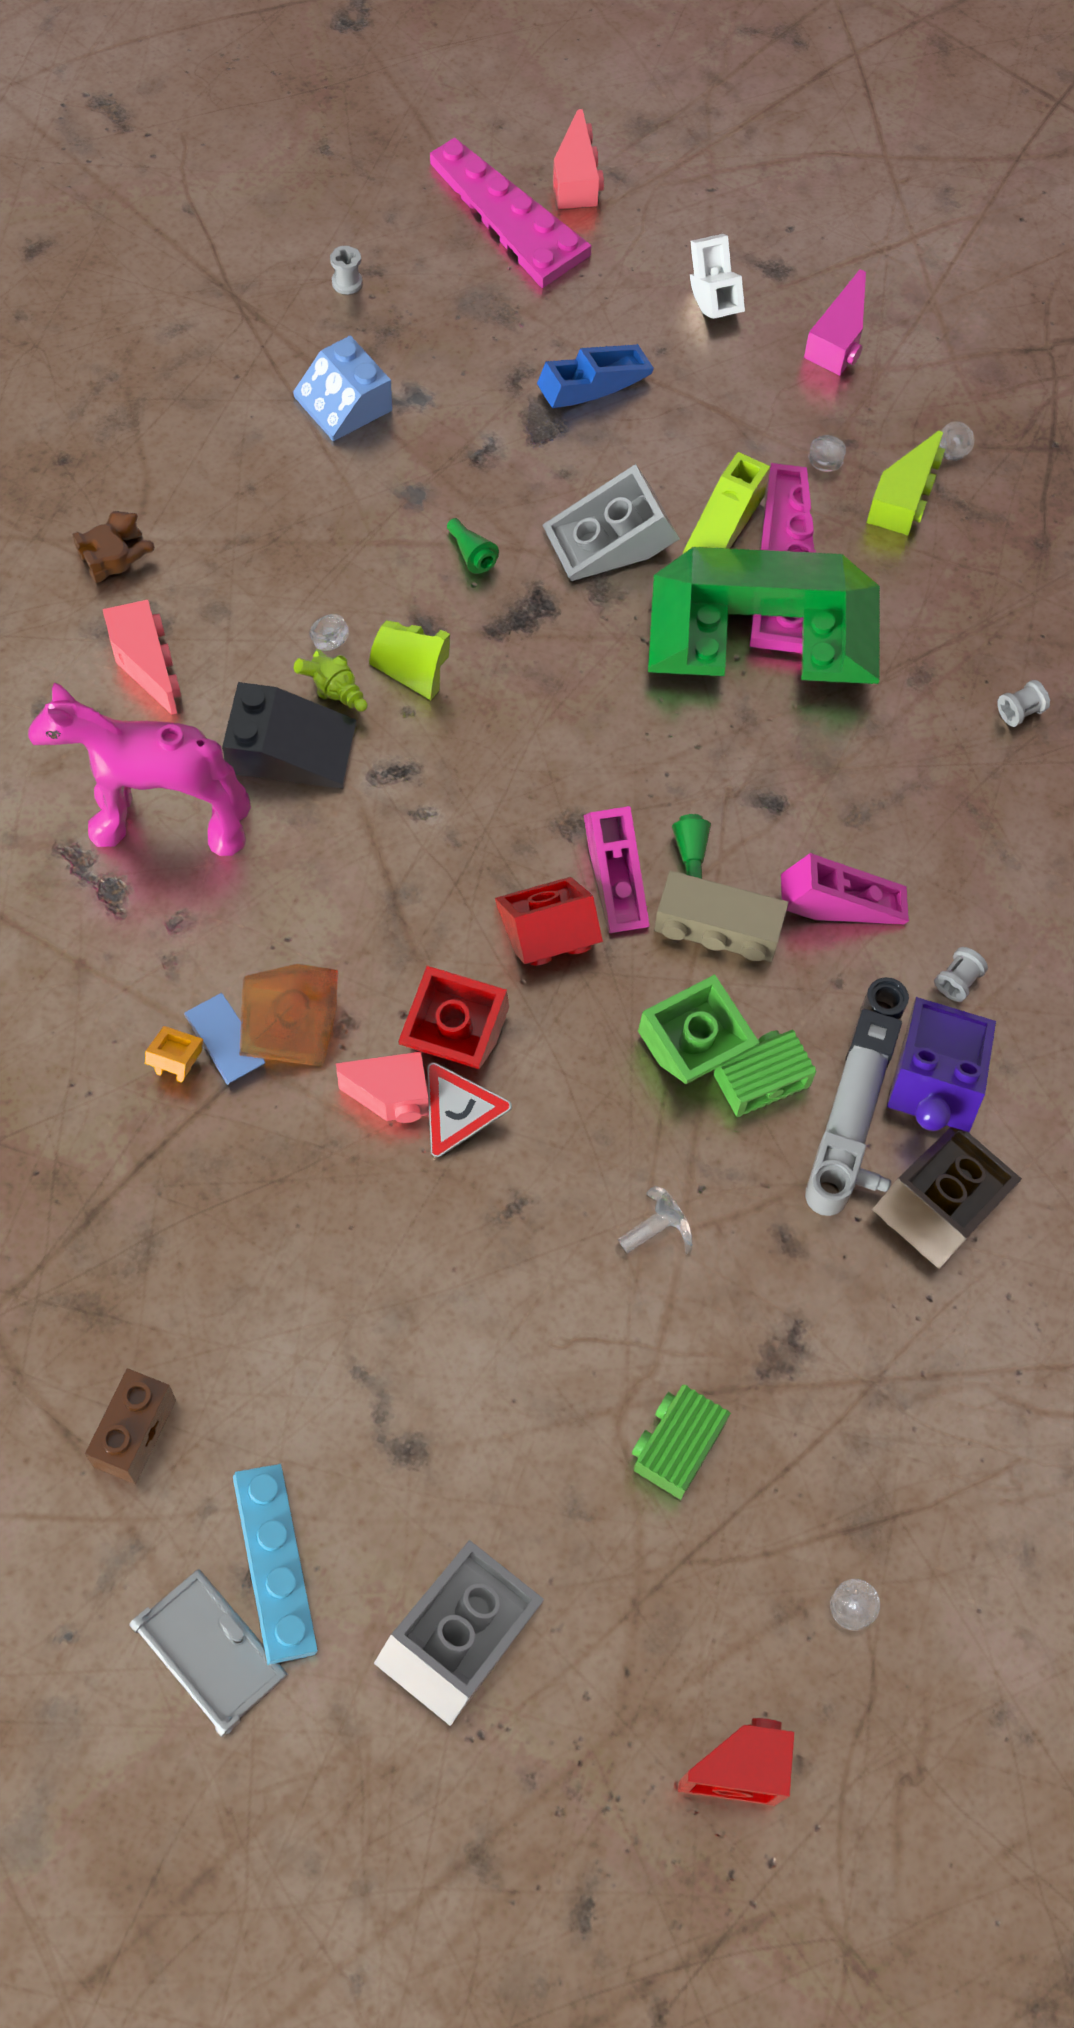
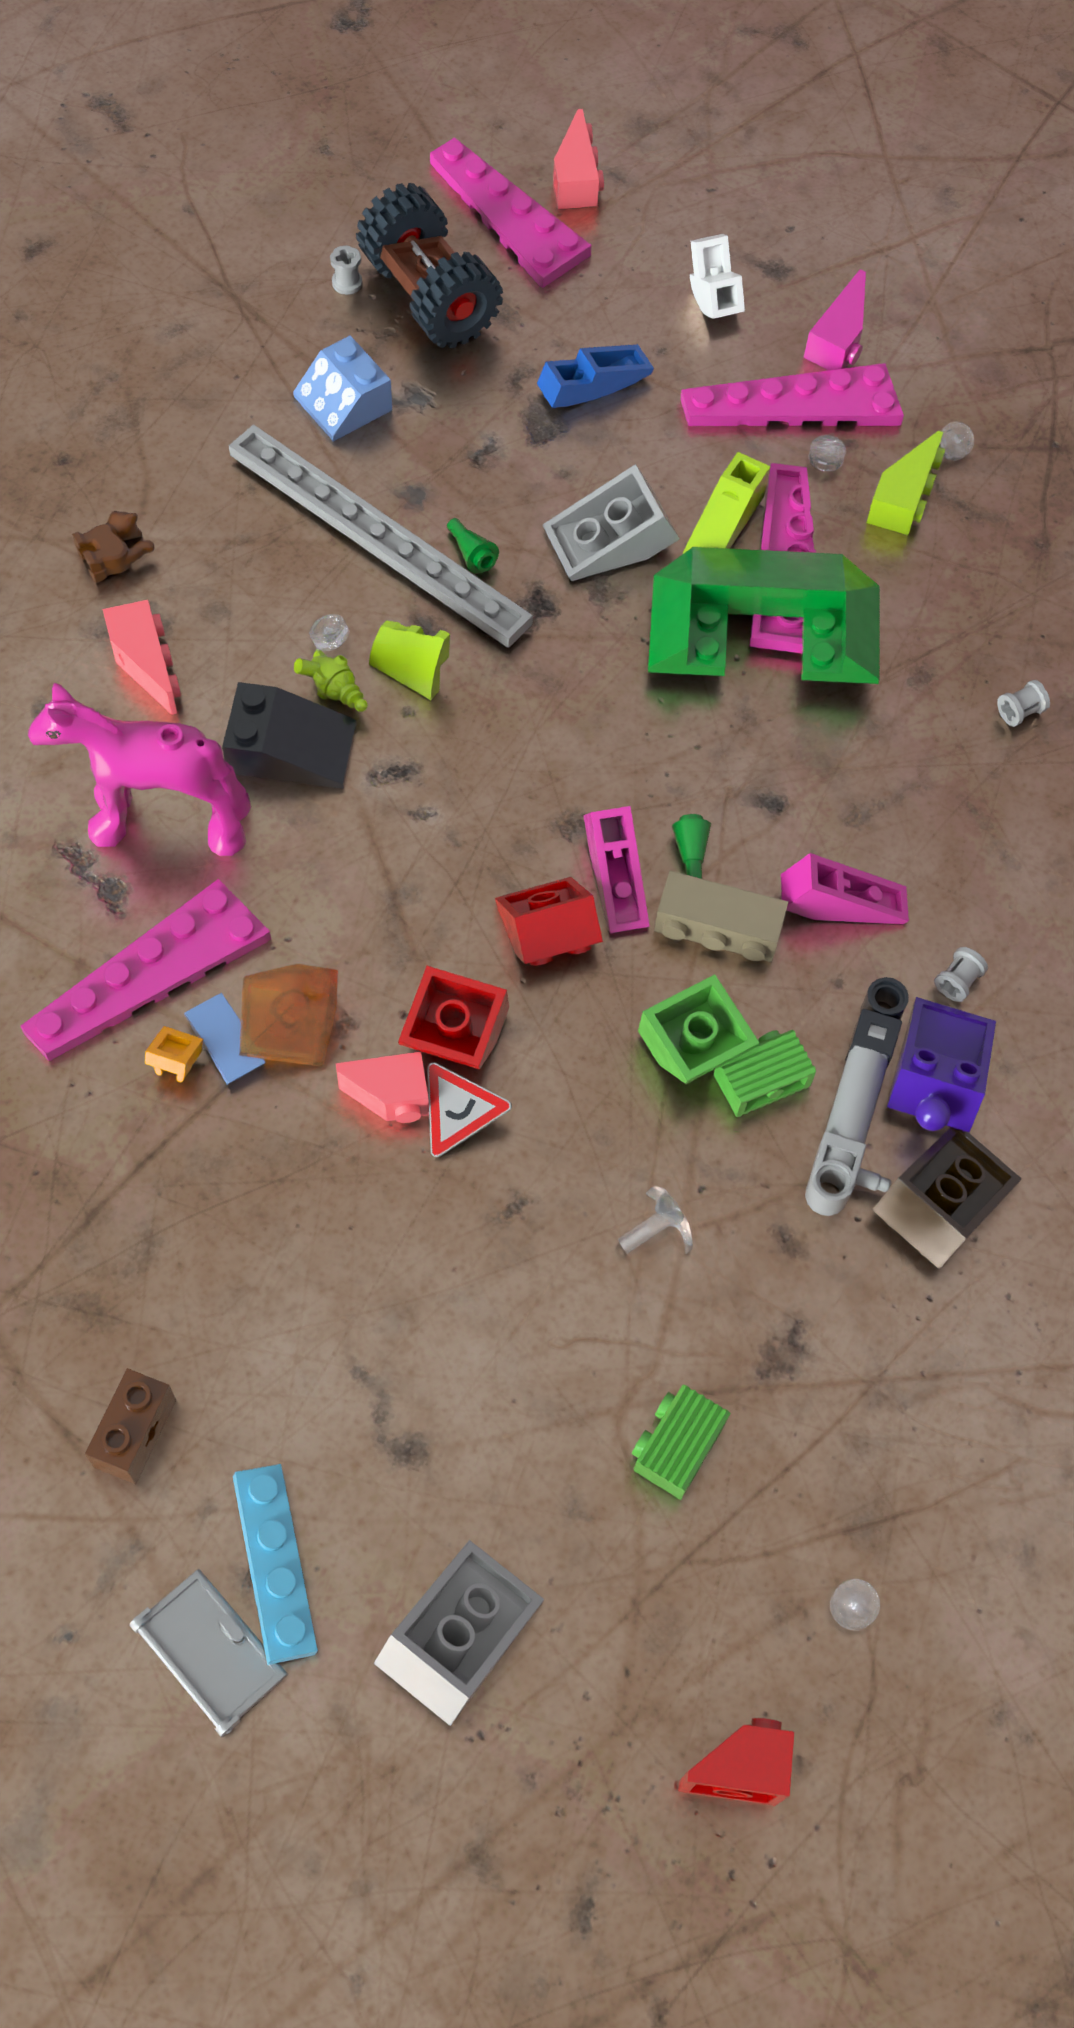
none -> dark pink wing [20,879,271,1061]
none -> light grey plate [229,424,533,648]
none -> black plate [356,183,503,348]
none -> dark pink wing [680,363,904,426]

